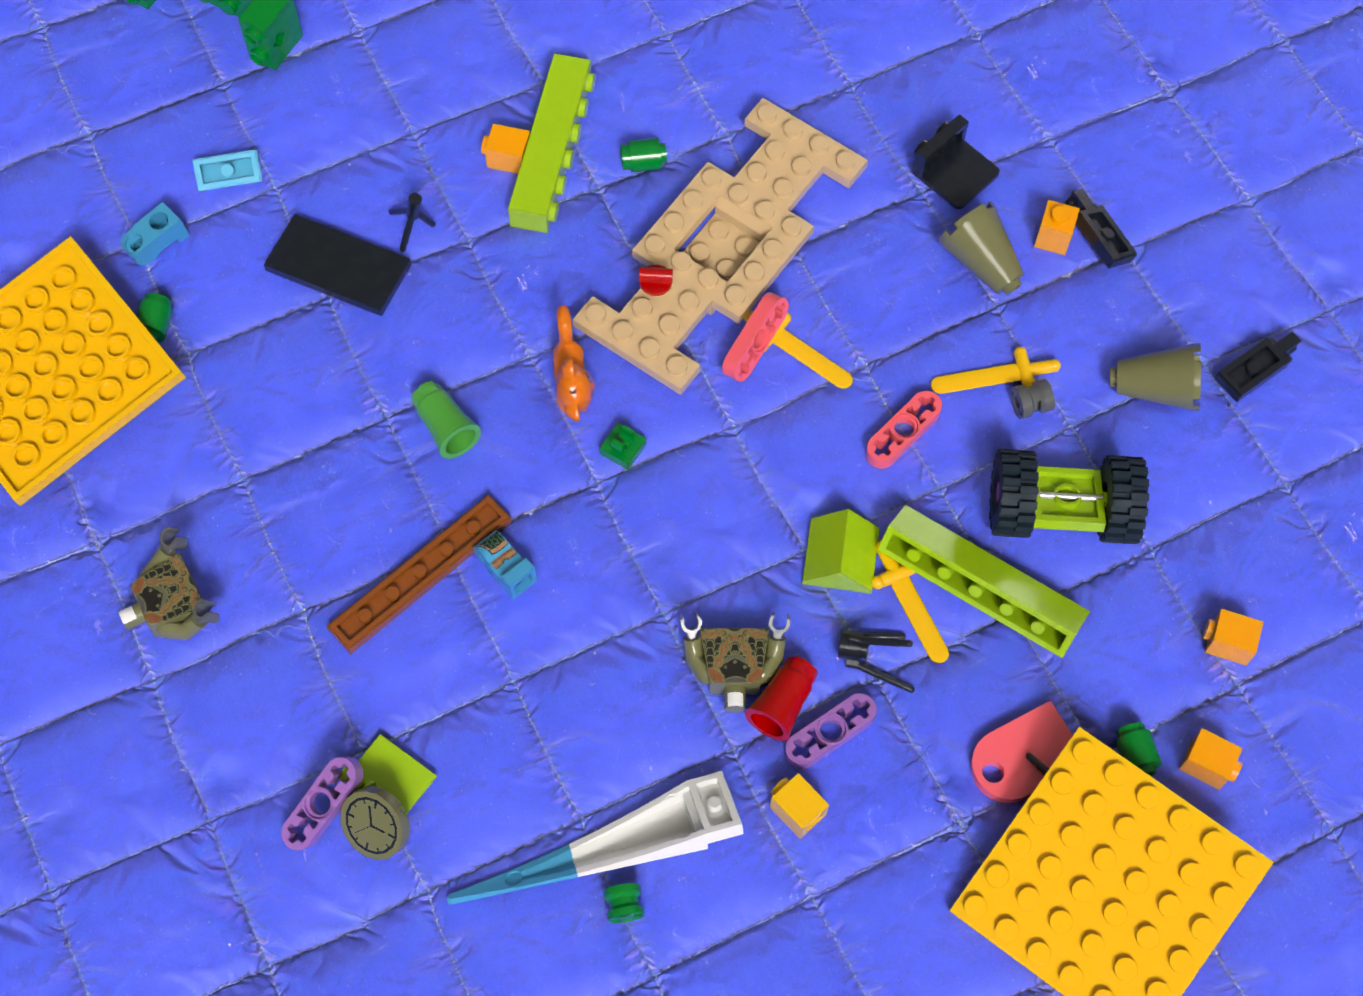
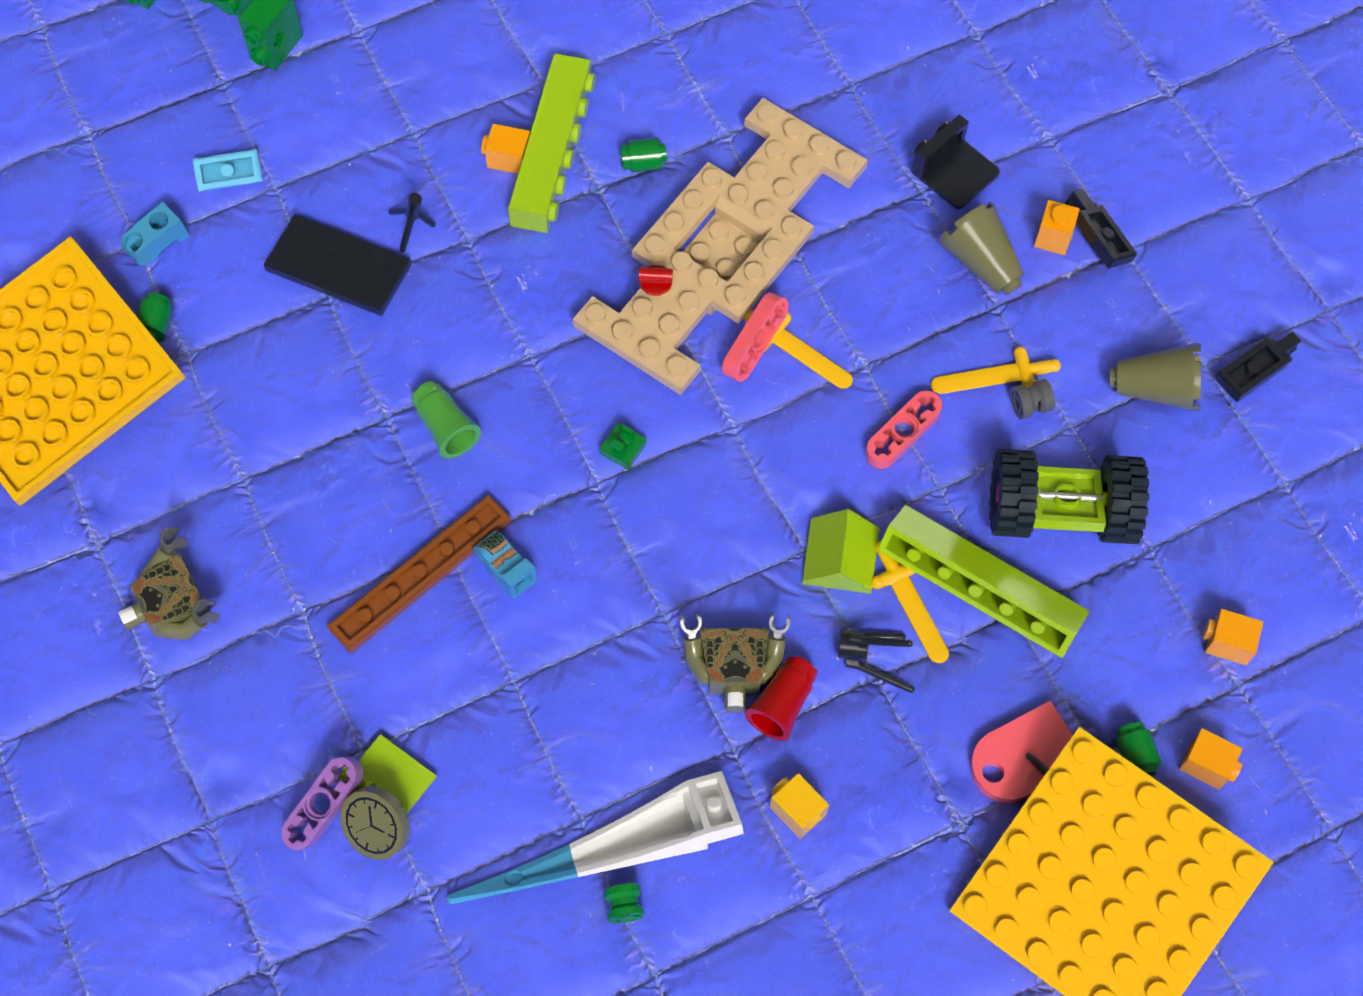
orange animal [552,305,595,422] -> none
medium lavender beam [785,693,877,770] -> none

